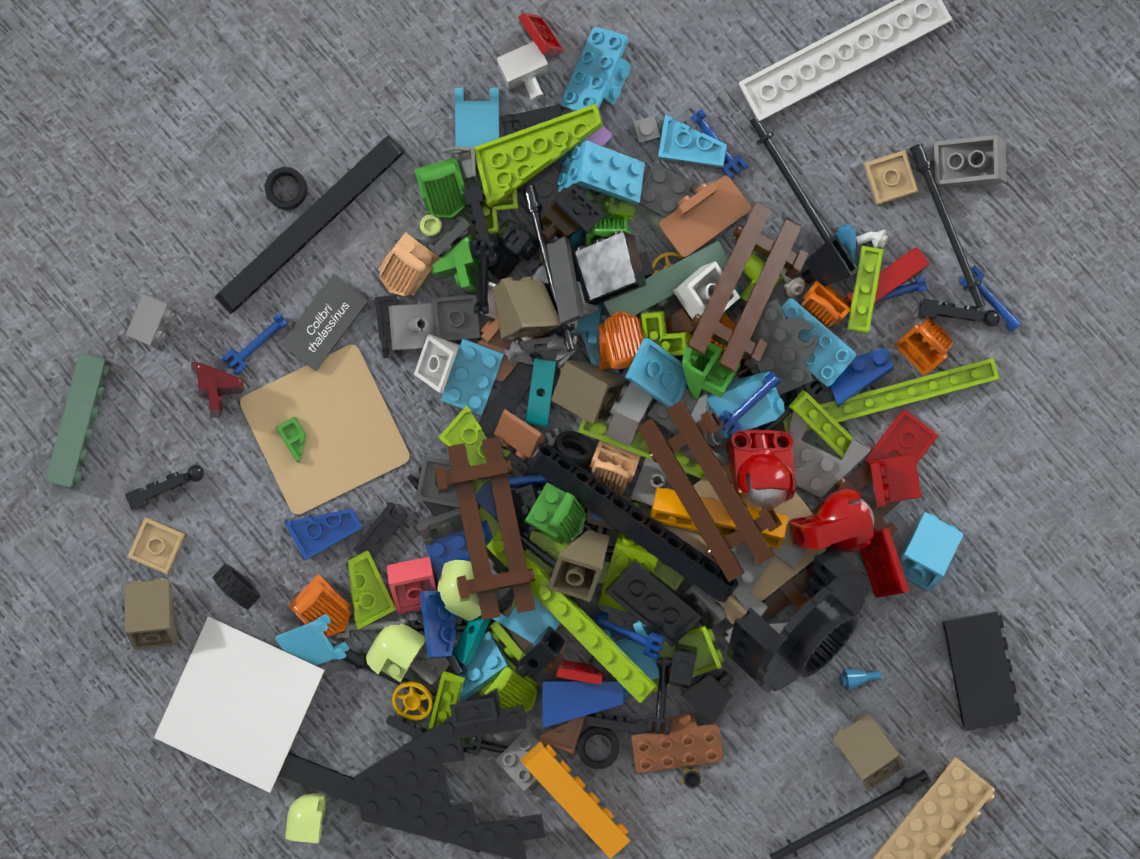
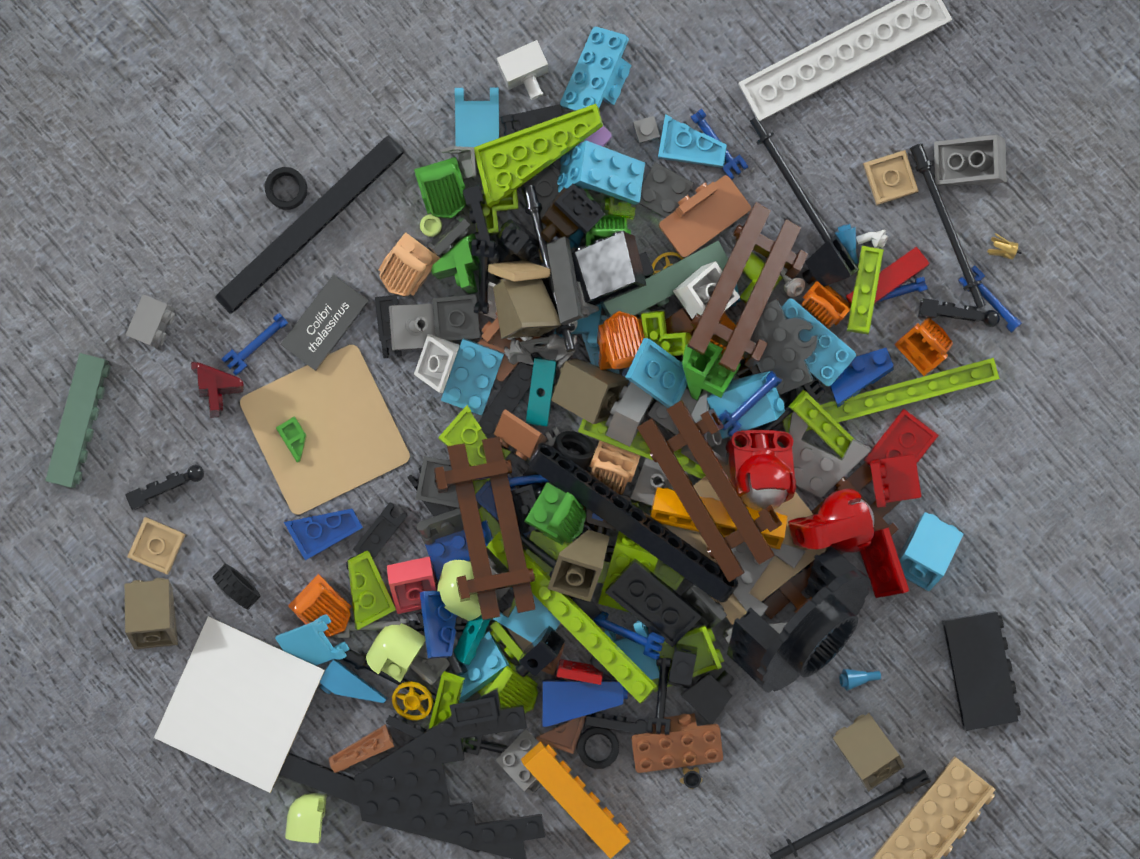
red tile [518,13,564,56] -> none
none -> dark azure slope [319,659,388,703]
none -> nougat wing [329,724,394,773]
none -> tan tile [488,260,550,282]
none -> pearl gold piece [987,233,1022,260]

